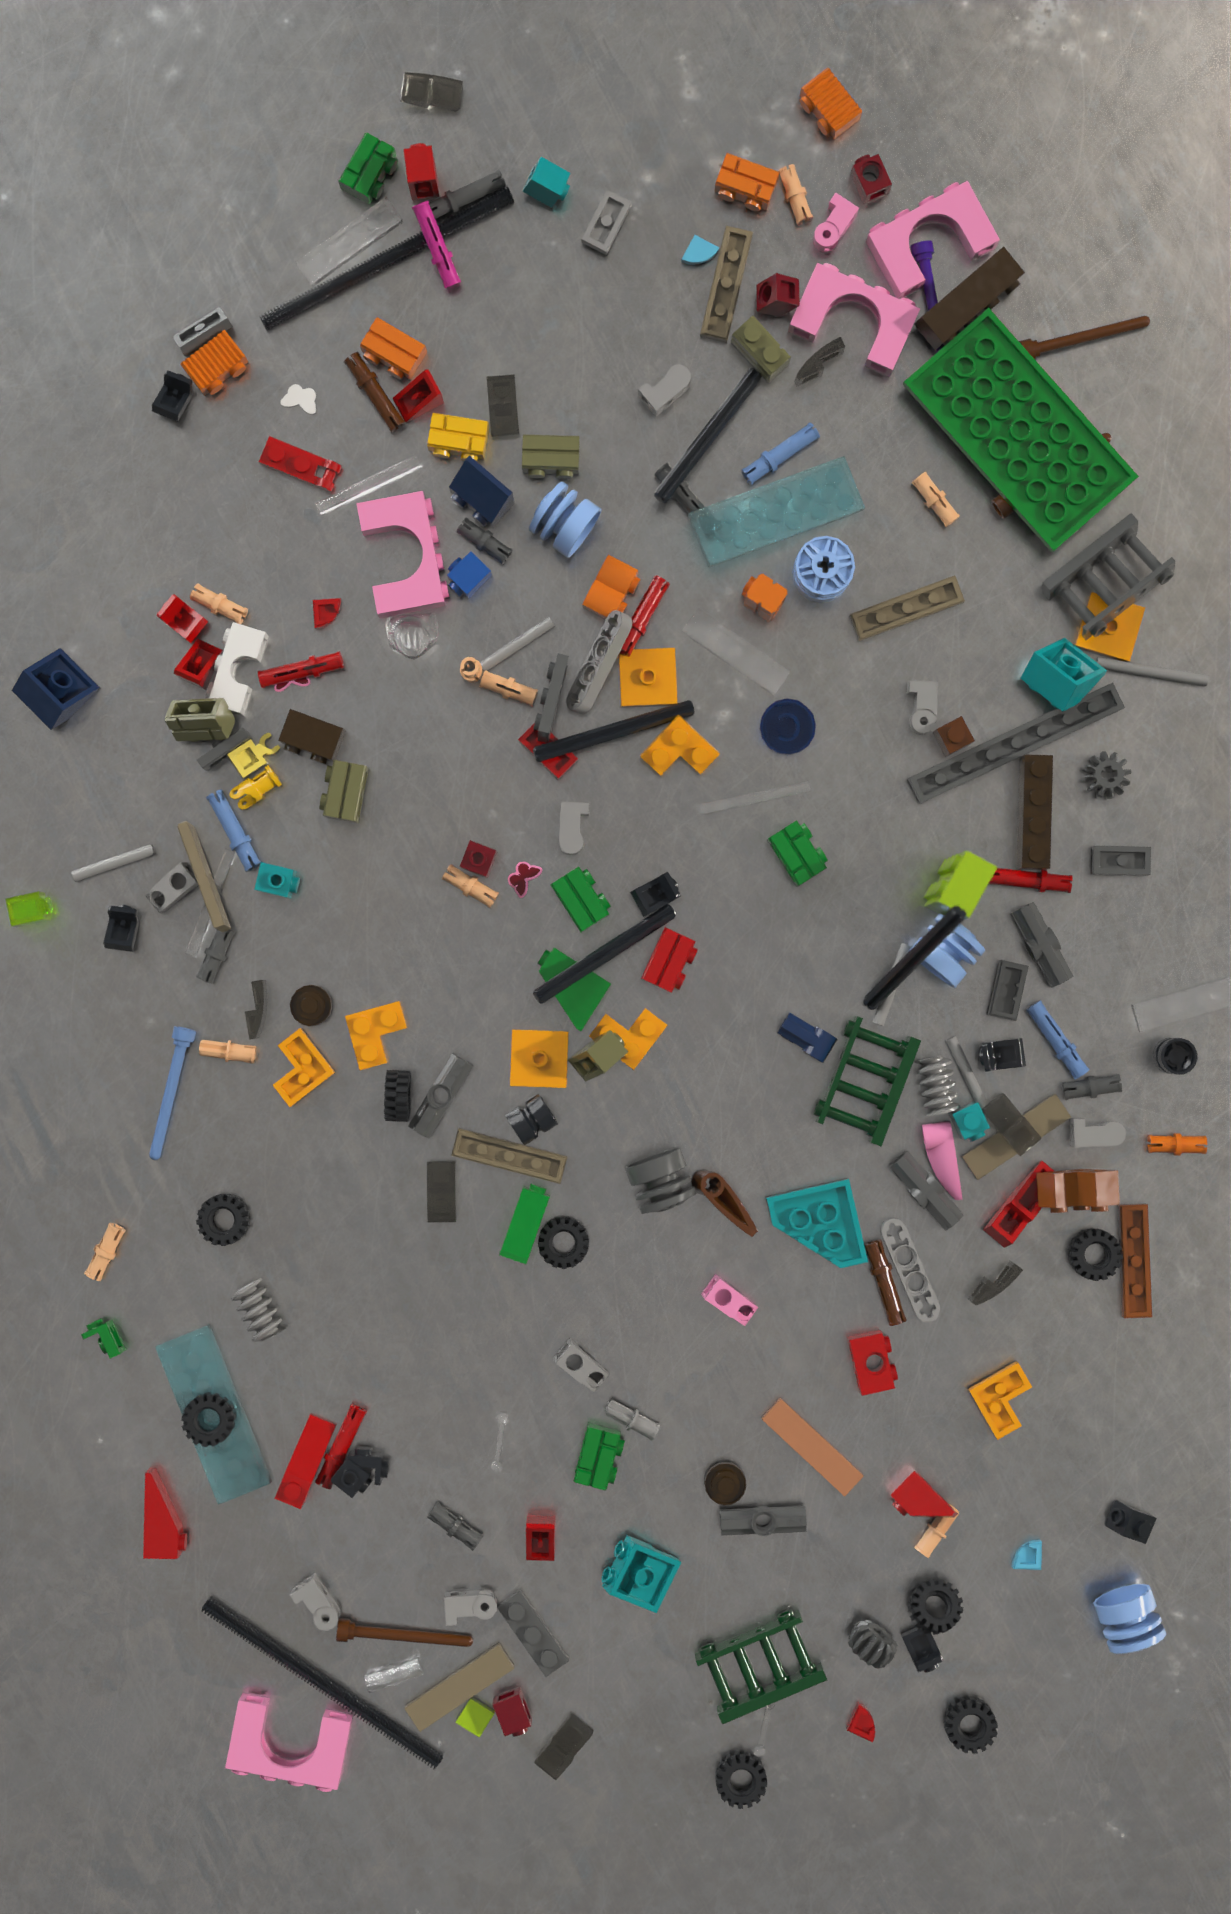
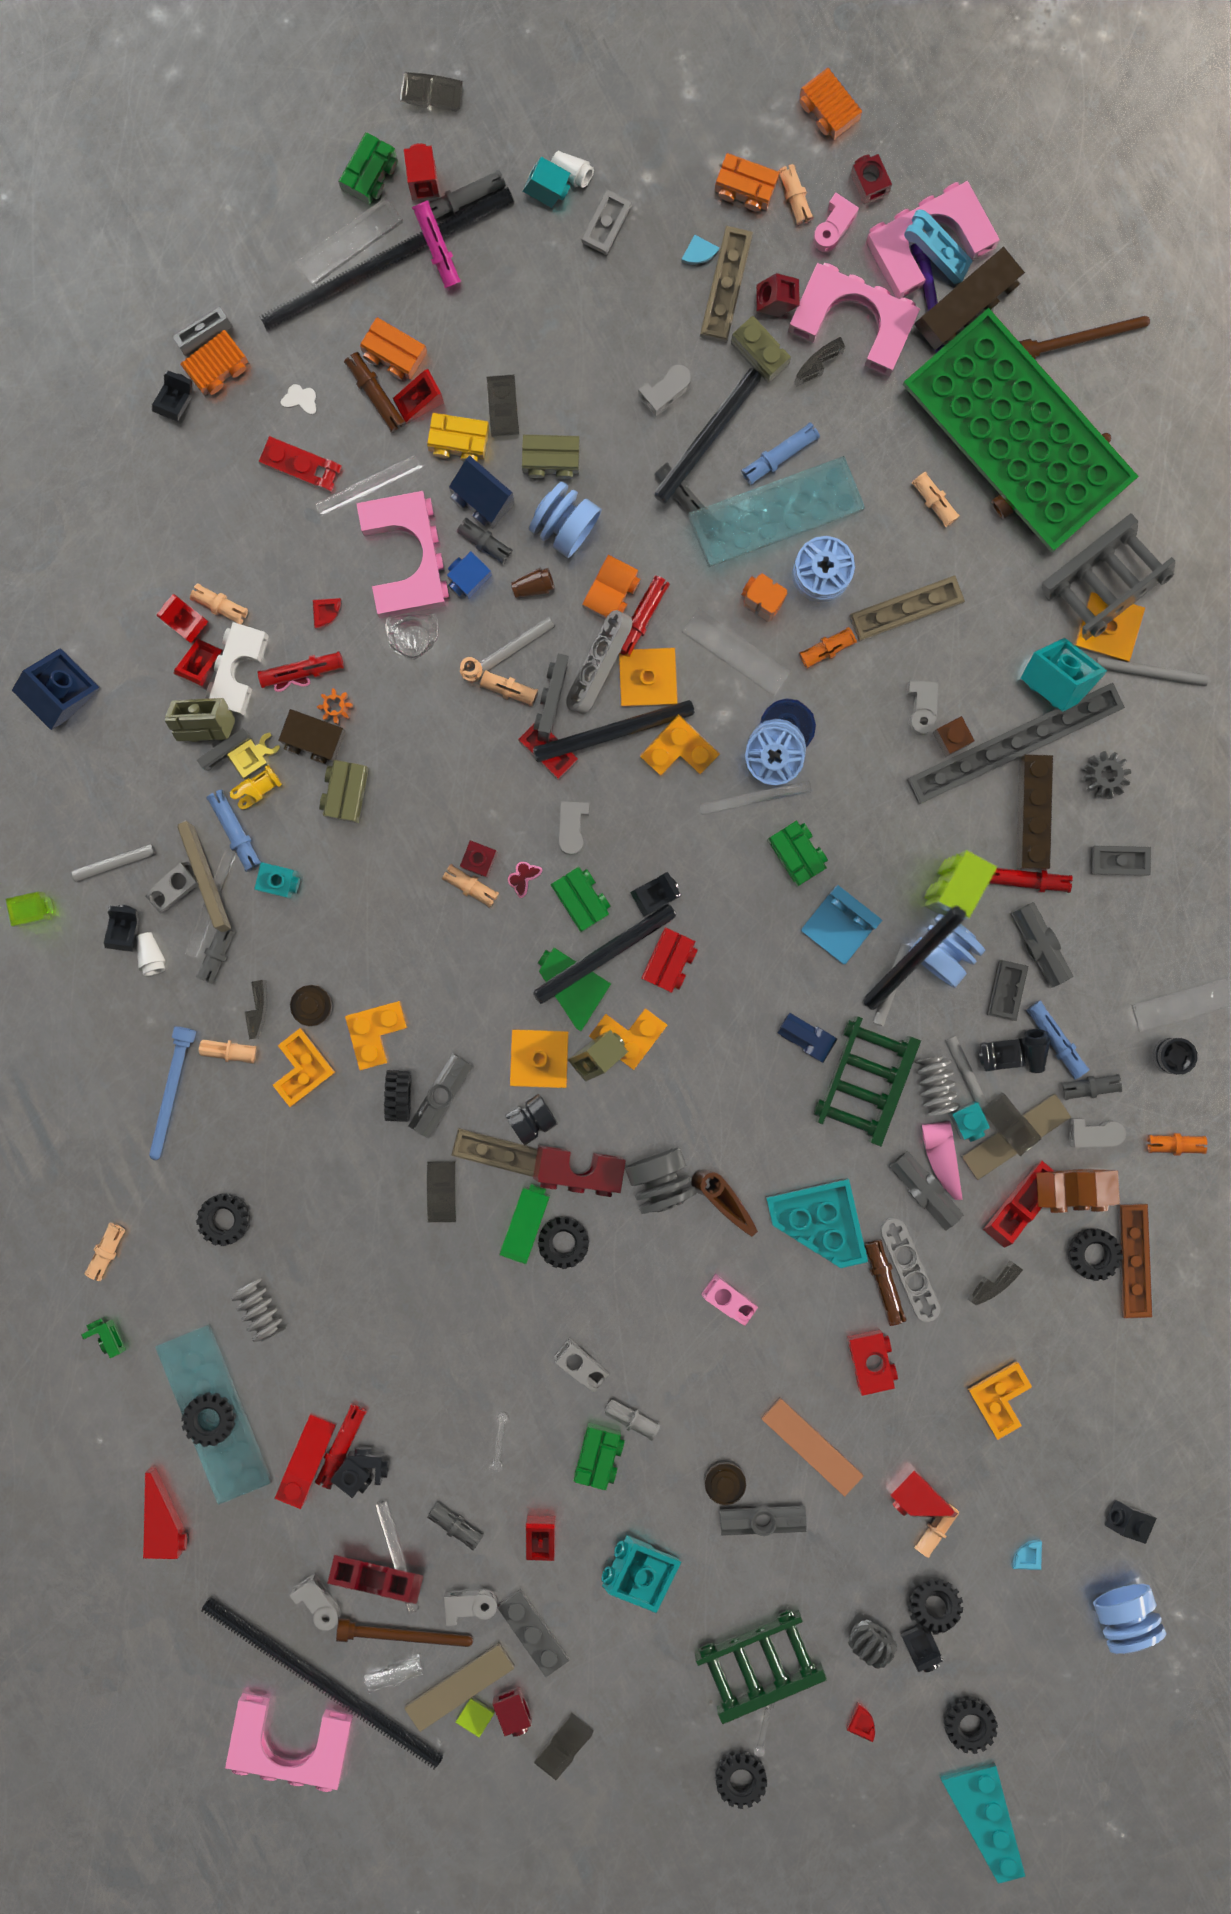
none -> white cone [136,932,166,976]
none -> orange gear [317,688,353,725]
none -> dark red arch [327,1555,423,1604]
none -> clear bar [376,1501,419,1614]
none -> reddish brown cone [511,567,555,598]
none -> dark red arch [533,1145,626,1197]
none -> white cone [551,151,594,188]
none -> light blue wheel [745,719,806,785]
none -> orange pin [799,627,857,669]
none -> dark azure bracket [801,885,882,964]
none -> medium azure plate [904,210,973,284]
none -> teal wing [940,1763,1026,1884]
none -> black cone [1022,1029,1051,1073]

